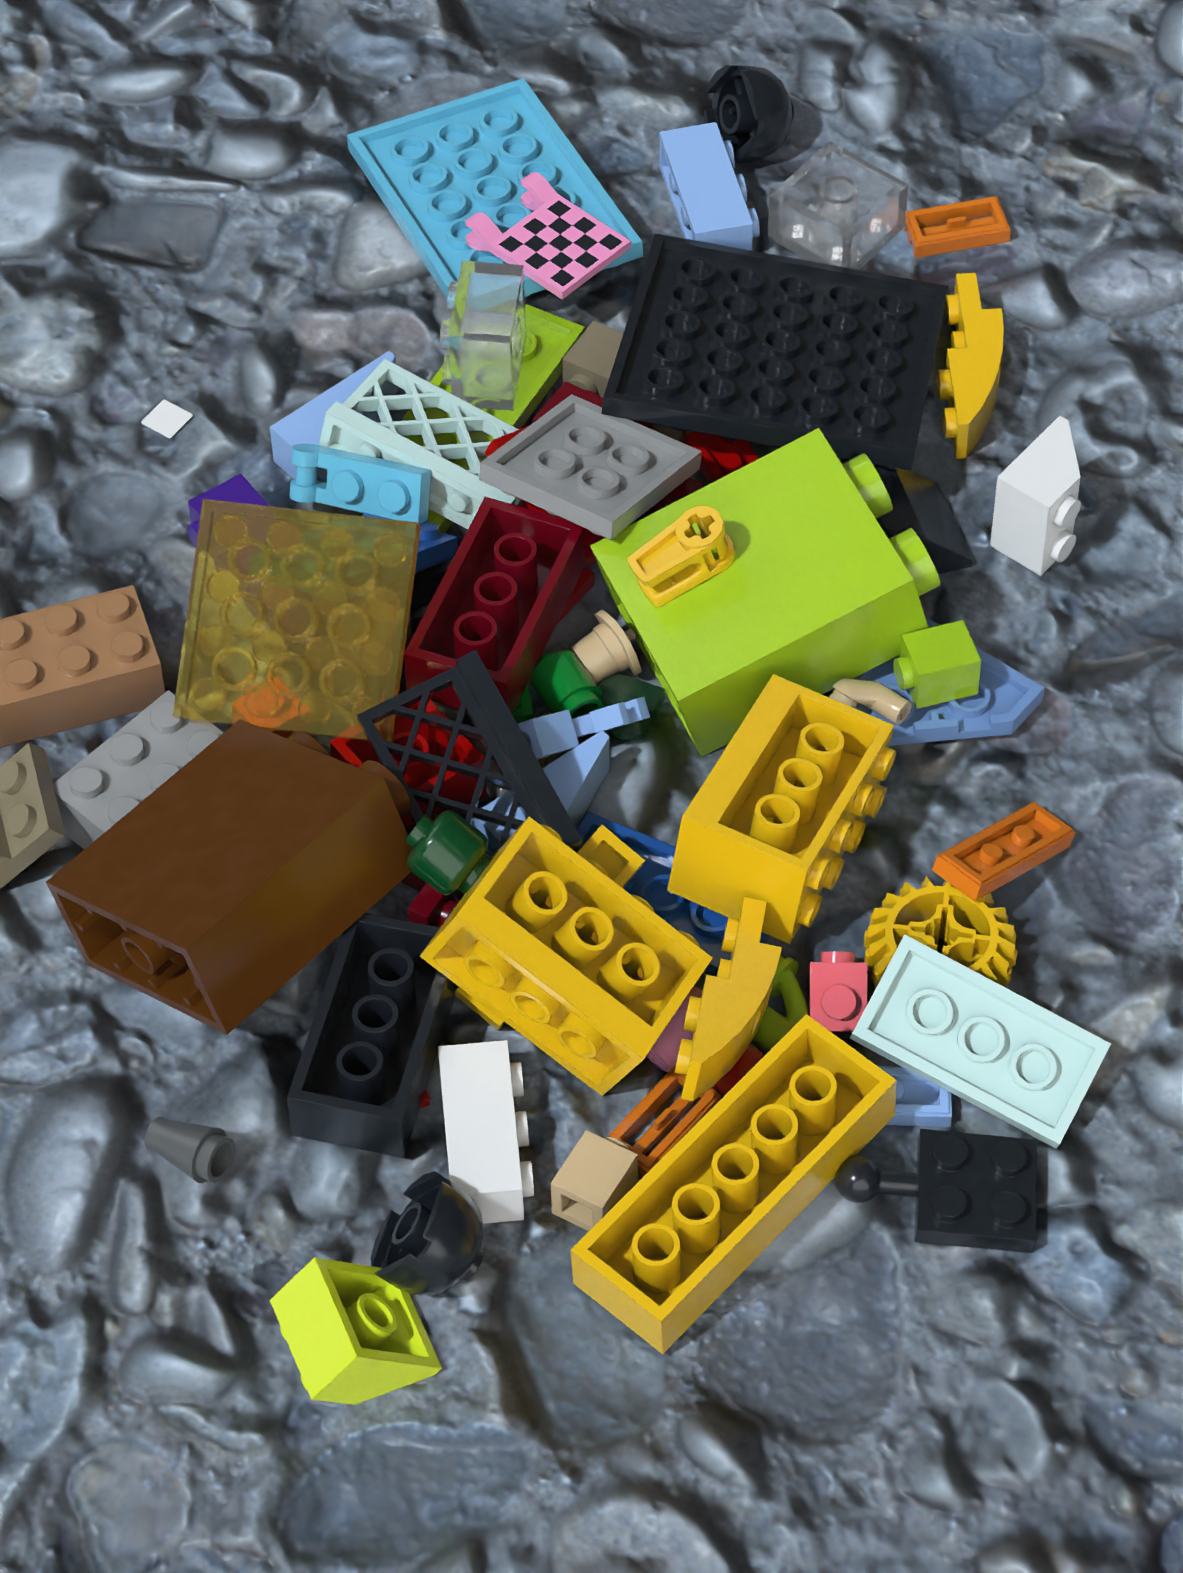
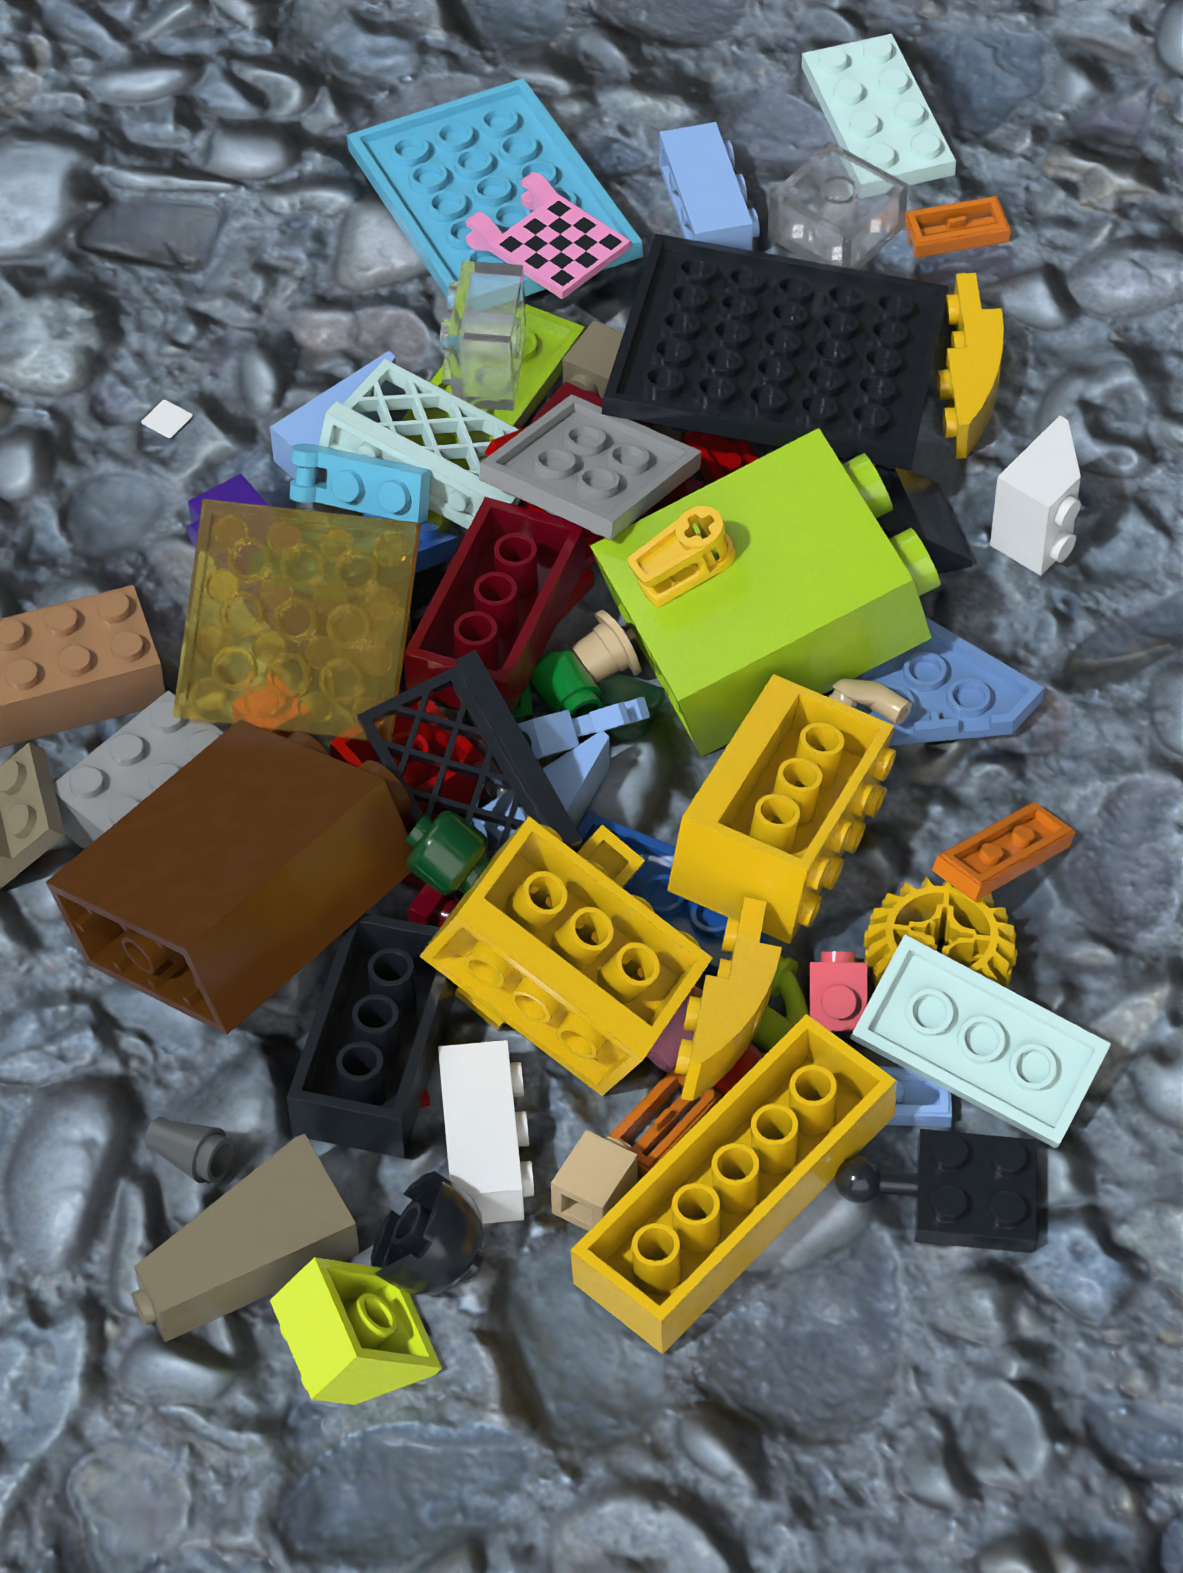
black cylinder [704,65,794,163] -> none
lime brick [893,620,982,709] -> none
none -> dark tan slope [131,1134,360,1342]
none -> light aqua plate [802,34,956,196]

